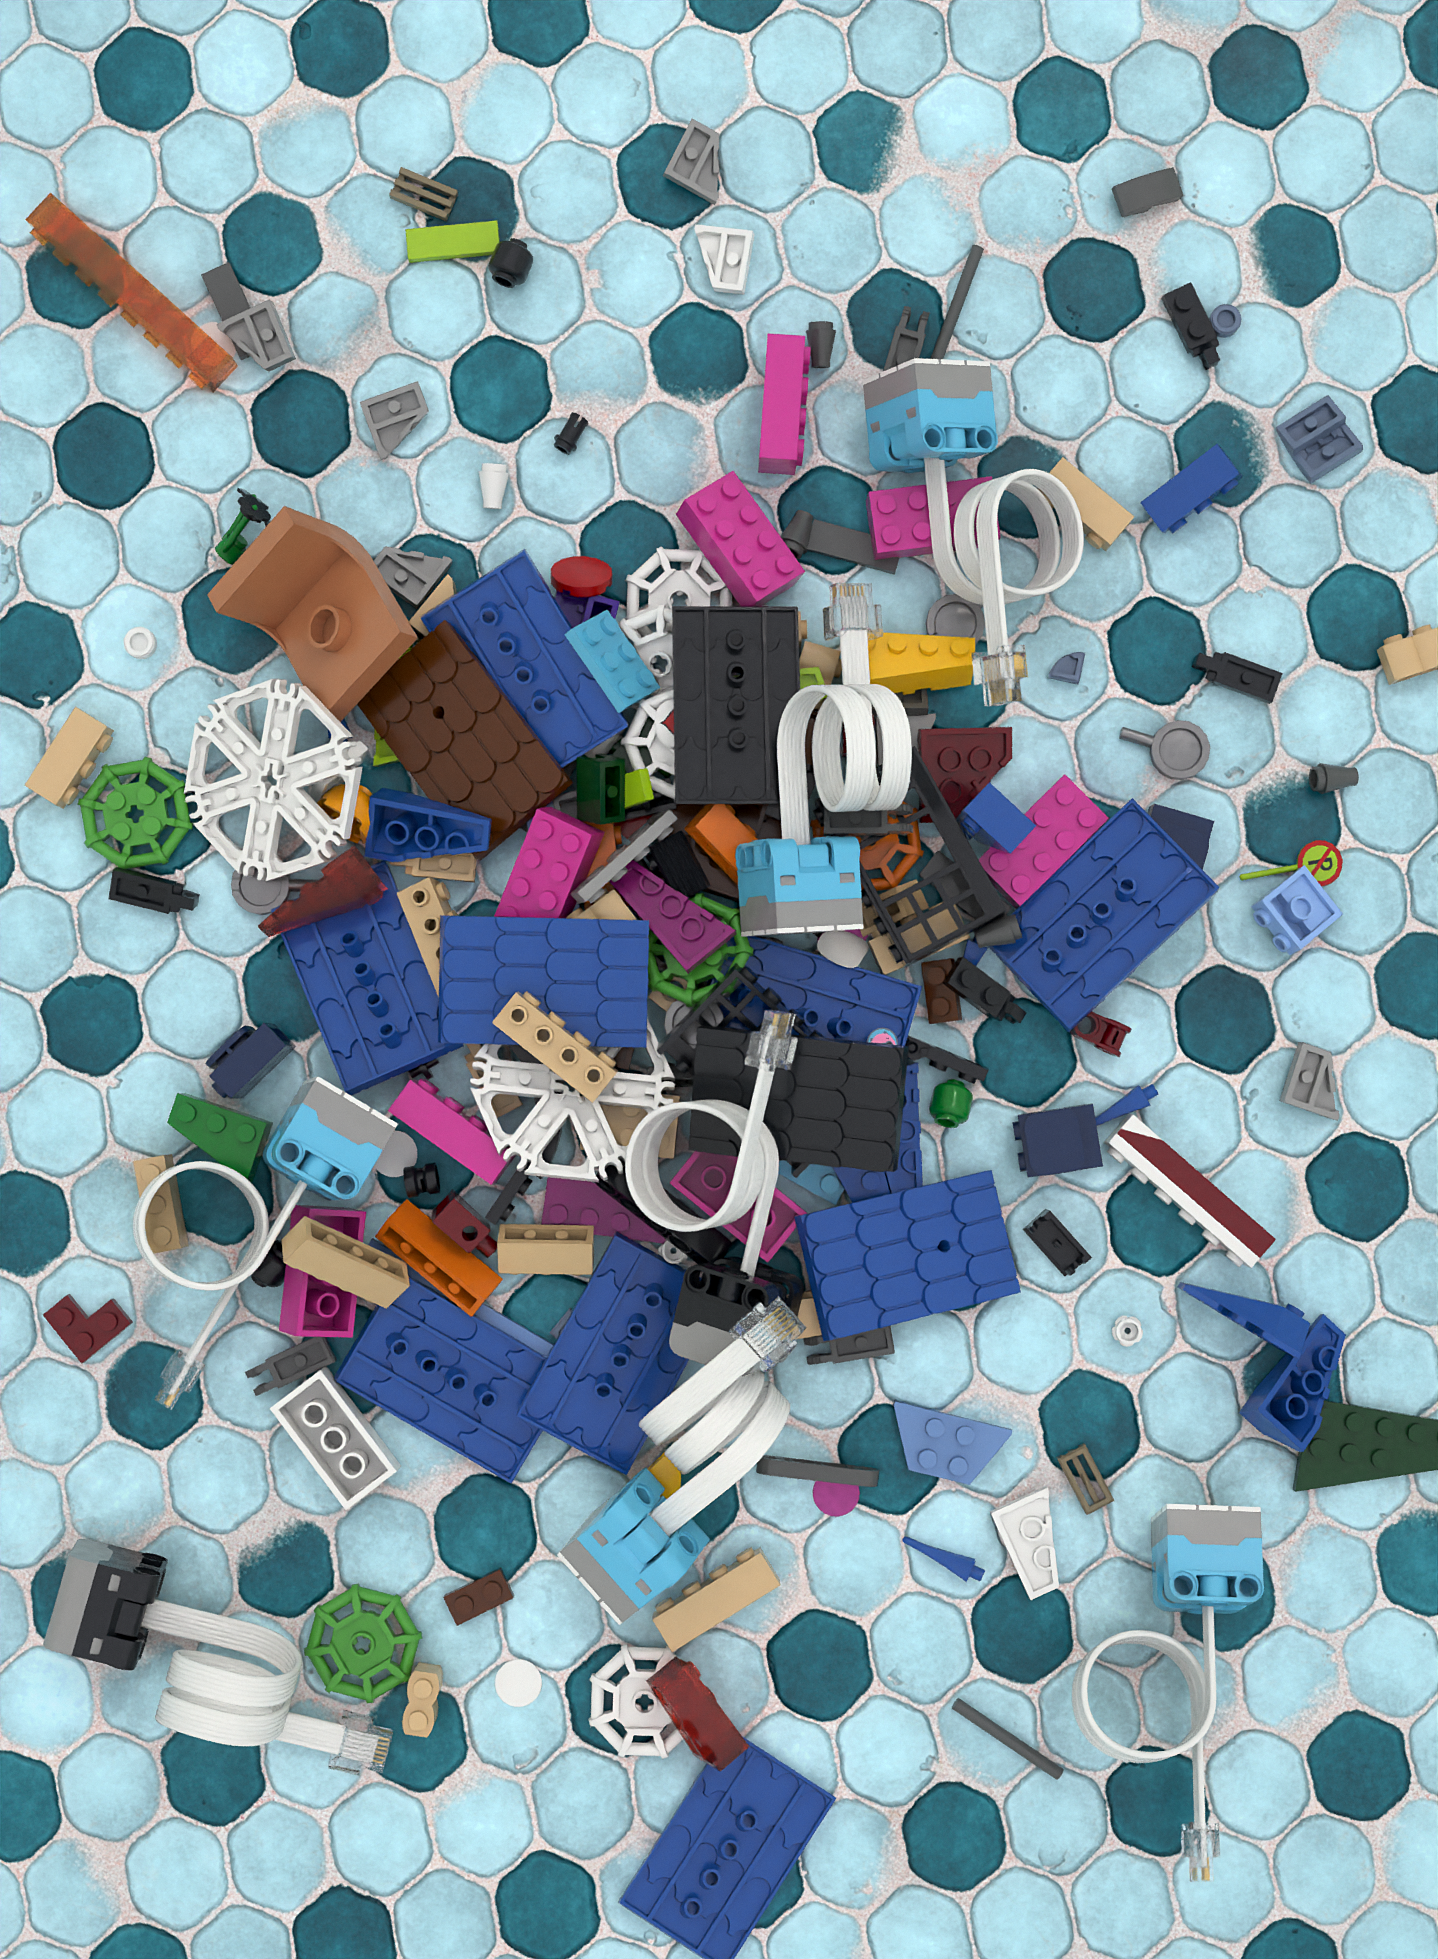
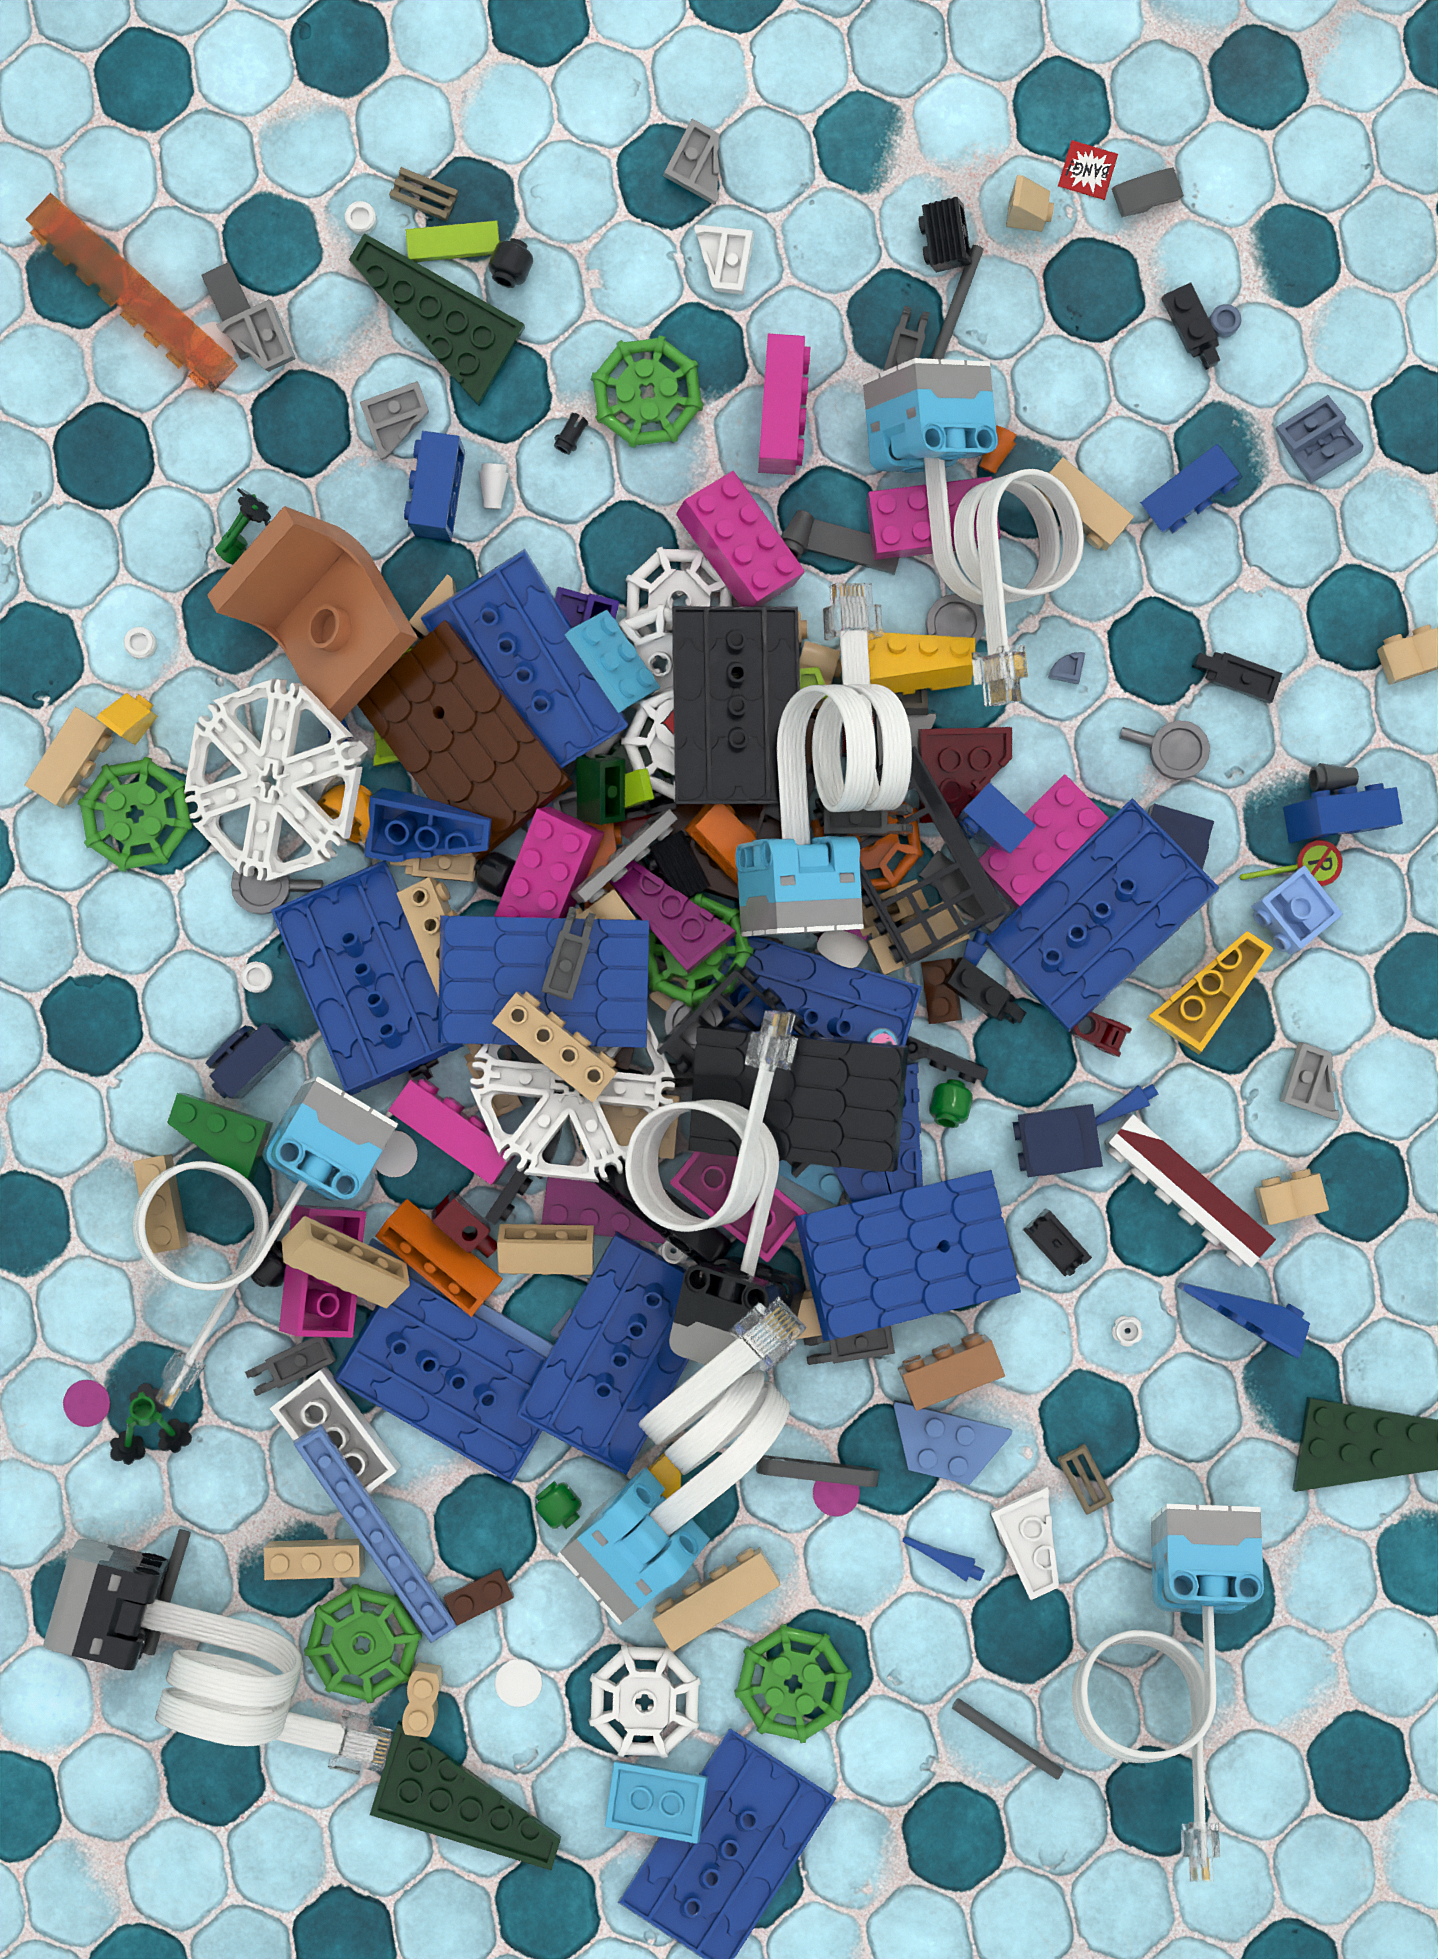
dark red plate [43,1294,133,1363] -> none
black hinge [108,867,200,914] -> none
clear red wedge [258,845,388,937] -> none
light grey wing [374,546,452,609] -> none
black wheel [403,1162,440,1198] -> none
red tile [550,556,613,597] -> none
clear red wedge [646,1657,749,1772] -> none
dark grey cone [806,321,836,368] -> none
dark grey cone [974,914,1022,948] -> none
blue wedge [1239,1314,1346,1452] -> none
none -> flat silver sticker [63,1380,110,1427]
none -> yellow slope [96,693,158,745]
none -> black plant [110,1383,192,1465]
none -> dark grey bar [143,1529,191,1655]
none -> white tile [241,962,274,993]
none -> tan brick [264,1539,365,1580]
none -> medium blue tile [294,1424,457,1643]
none -> white tile [345,201,377,235]
none -> dark green wing [349,233,525,406]
none -> dark green wing [370,1720,561,1870]
none -> blue brick [404,431,465,542]
none -> black head [474,852,516,897]
none -> green head [535,1481,582,1529]
none -> dark grey hinge [541,907,596,1001]
none -> bright green plate [591,335,704,448]
none -> medium azure plate [605,1760,708,1844]
none -> bright green plate [734,1624,852,1743]
none -> medium nougat brick [898,1332,1005,1411]
none -> black brick [918,197,972,273]
none -> orange cone [979,425,1017,474]
none -> tan slope [1006,175,1054,232]
none -> sticker [1058,140,1118,200]
none -> yellow wedge [1147,931,1274,1055]
none -> tan brick [1254,1168,1329,1225]
none -> blue wedge [1283,783,1403,843]

